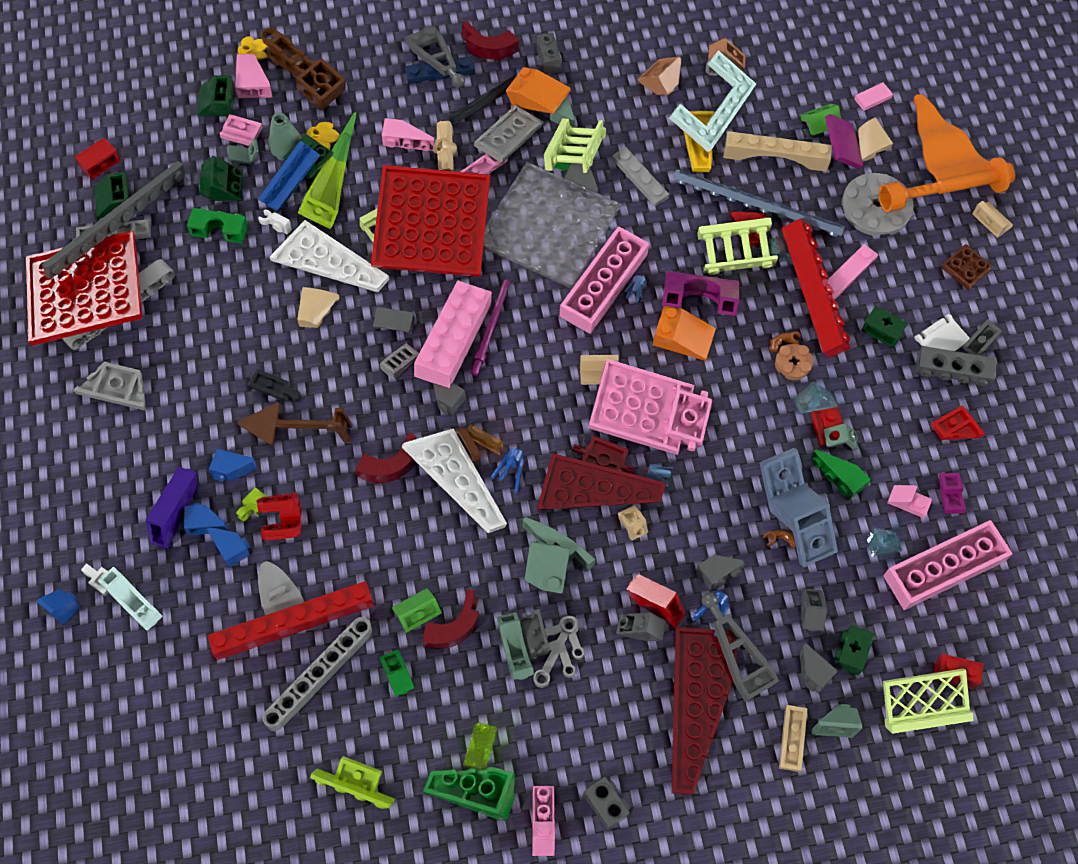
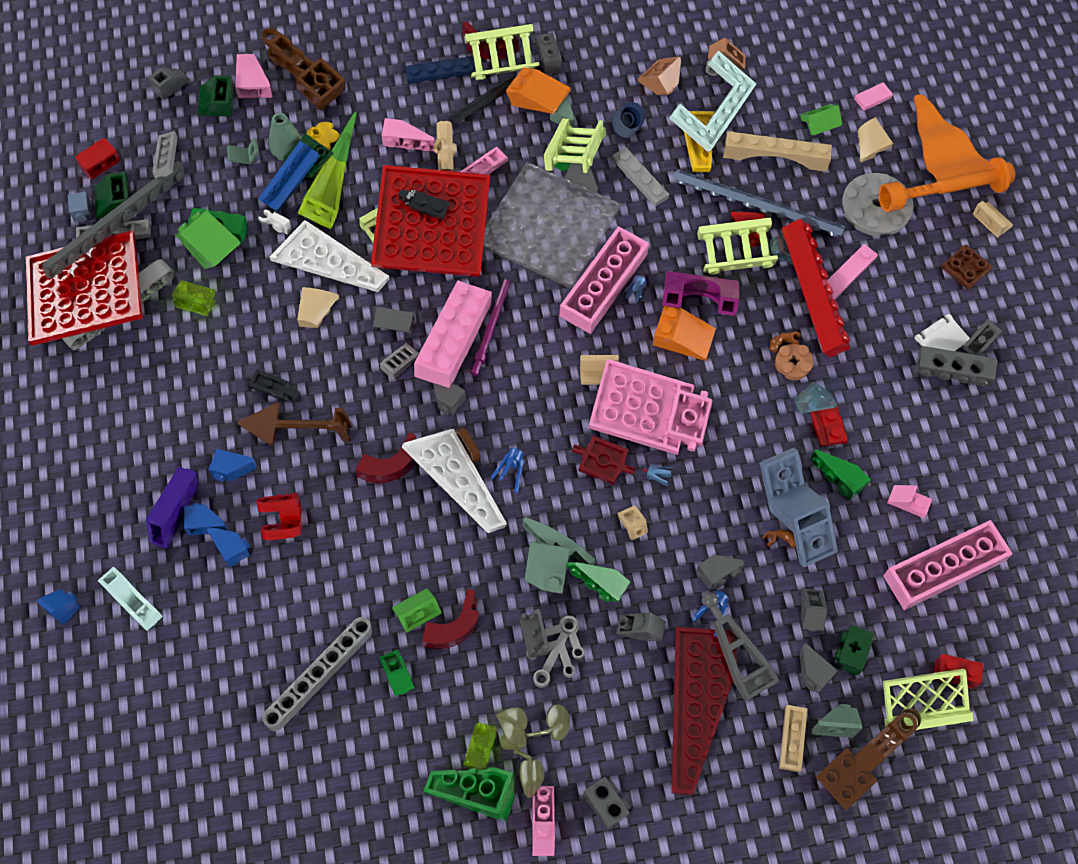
light grey wing [74,362,146,410] -> none
white plate [81,564,109,596] -> none
dark green slope [199,156,243,201] -> none
red brick [207,581,374,661] -> none
bright pink plate [220,114,263,146] -> none
lime plate [236,488,267,522] -> none
yellow plate [238,36,268,60] -> none
light grey shield [258,561,304,615] -> none
lime bracket [310,756,395,809] -> none
dark grey plate [404,26,465,88] -> none
clear orange tile [467,425,504,455] -> none
light grey tile [474,105,543,163] -> none
sand green arch [497,612,534,680] -> none
dark red wing [537,453,666,510] -> none
slope [627,574,686,629] -> none
sand green bracket [824,423,858,450] -> none
magenta tile [825,114,863,169] -> none
dark green brick [861,306,908,348] -> none
clear light blue slope [867,528,902,557] -> none
red wing [931,405,985,440] -> none
magenta slope [939,473,966,514] -> none
none -> sand blue brick [68,192,92,222]
none -> dark grey slope [148,67,190,100]
none -> light grey plate [153,131,178,178]
none -> clear neon green hinge [172,280,216,316]
none -> bright green slope [175,210,241,269]
none -> black hinge [398,189,450,220]
none -> yellowish green fence [464,24,539,80]
none -> olive plant [496,704,570,798]
none -> slope [566,562,630,602]
none -> dark blue piece [612,102,645,138]
none -> reddish brown brick [815,708,922,810]

